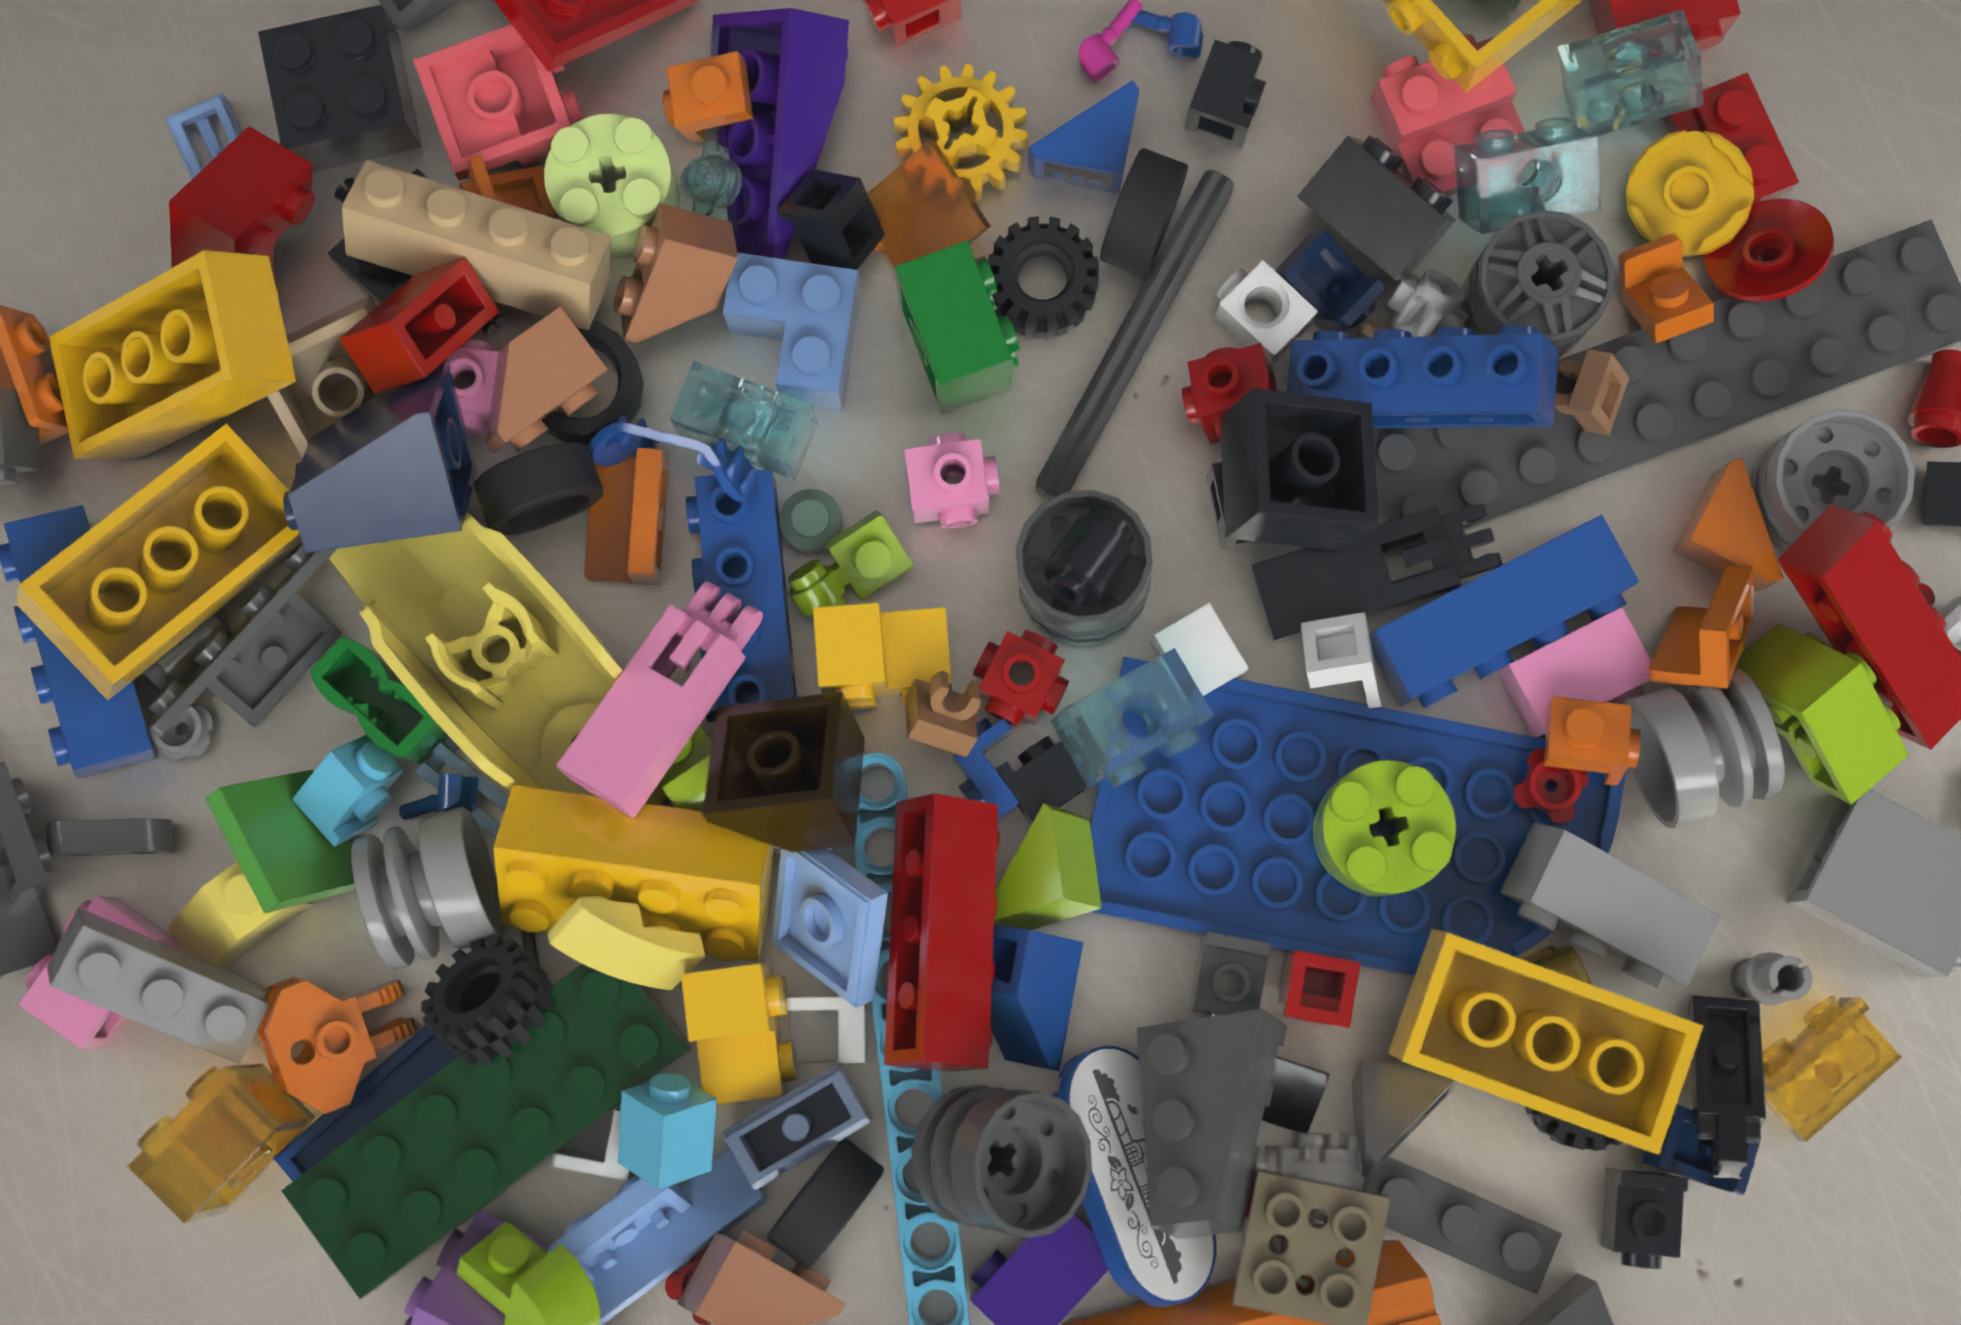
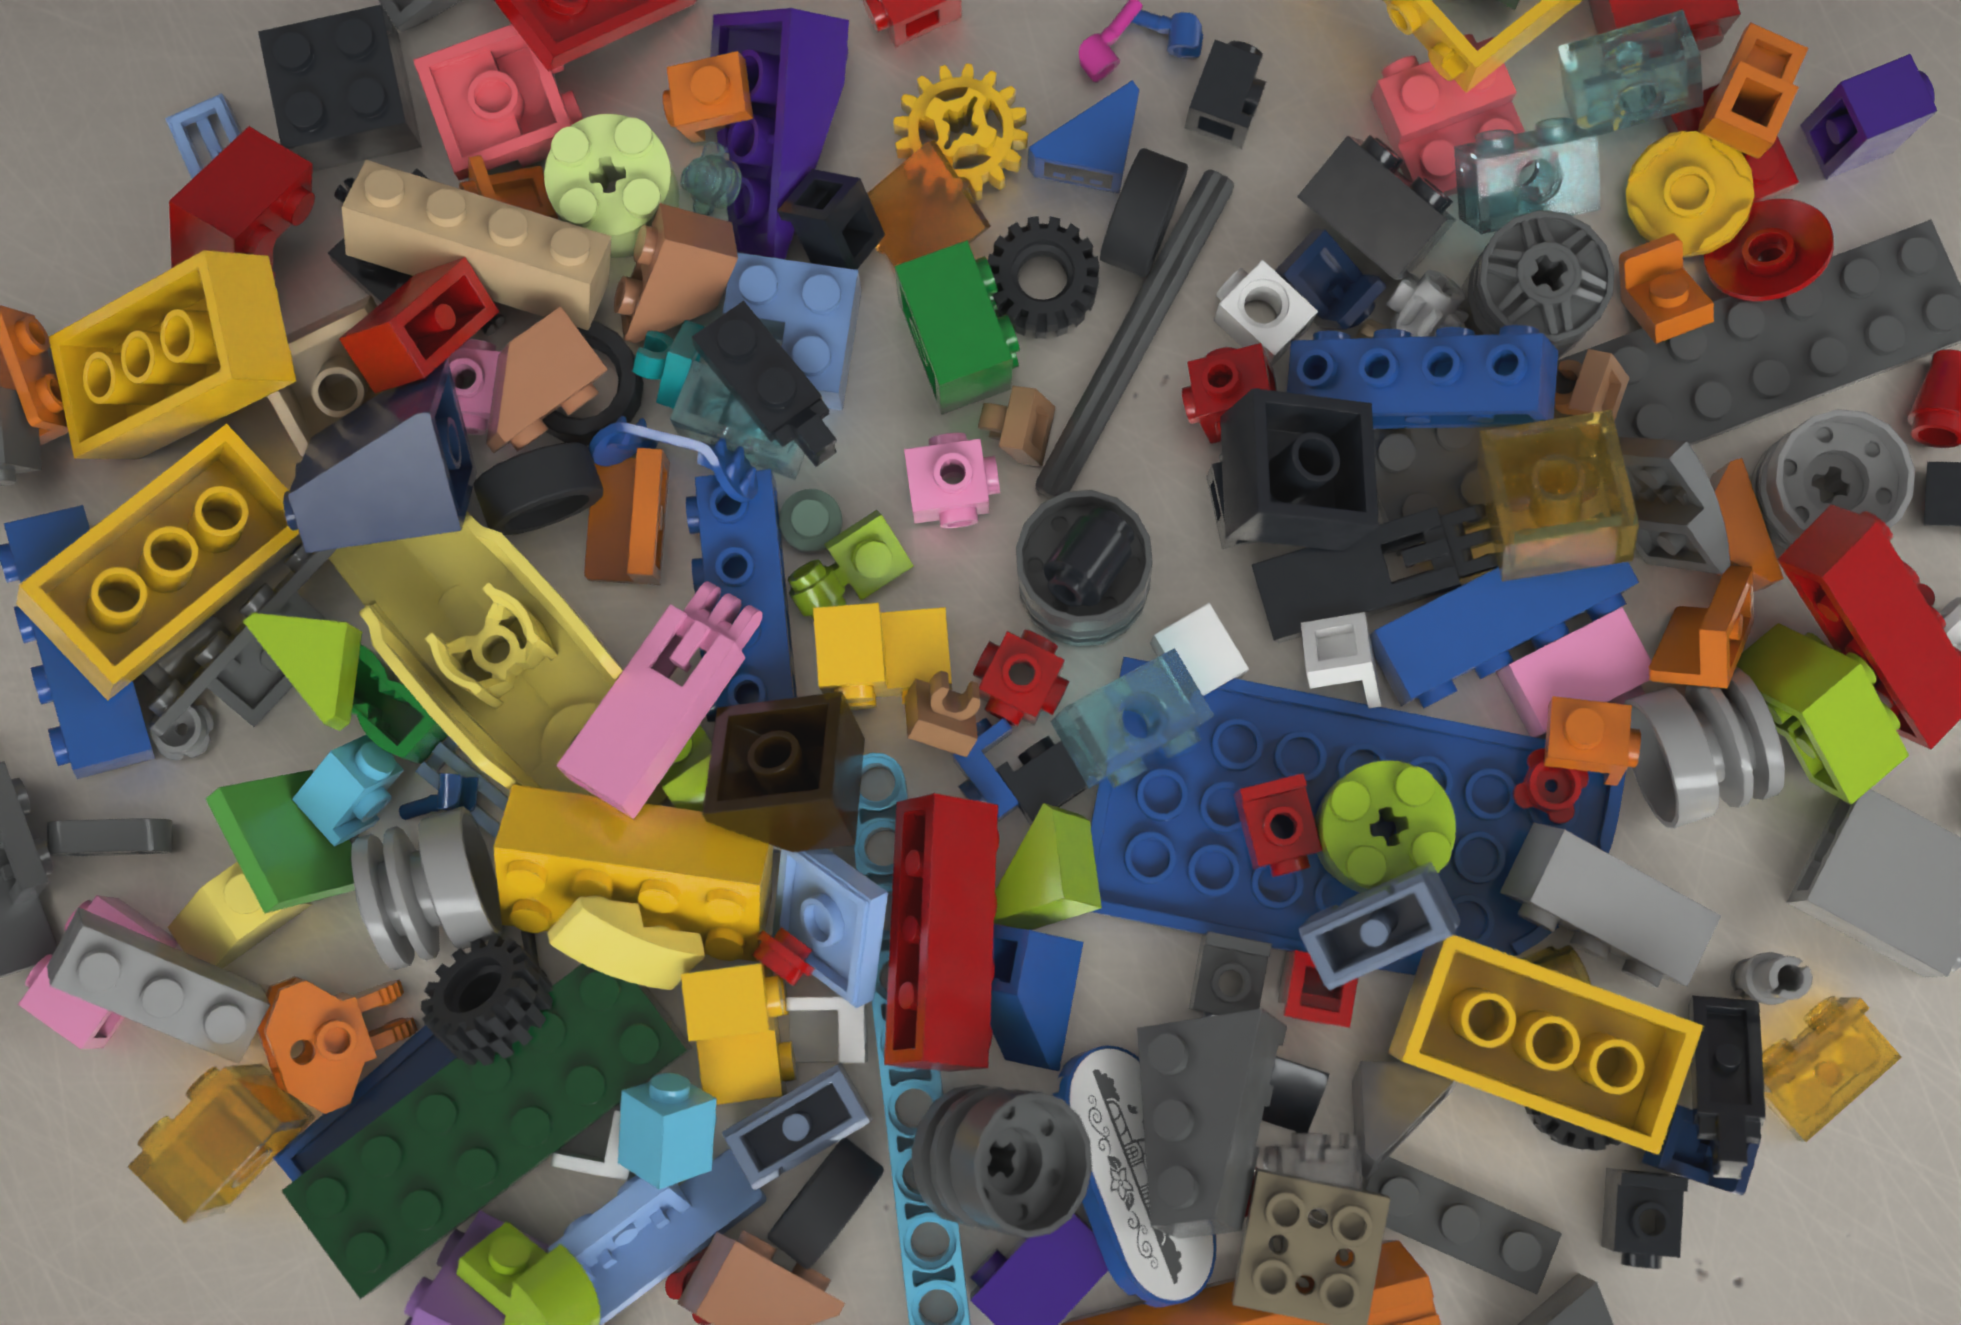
none -> lime slope [243,613,362,731]
none -> teal tile [632,320,705,411]
none -> black hinge [692,301,837,467]
none -> red plate [752,927,815,986]
none -> medium nougat tile [978,386,1056,467]
none -> red brick [1233,773,1323,877]
none -> sand blue brick [1299,861,1461,990]
none -> clear yellow brick [1478,410,1639,581]
none -> dark grey slope [1596,436,1731,575]
none -> orange brick [1698,22,1809,159]
none -> dark purple brick [1800,54,1938,180]

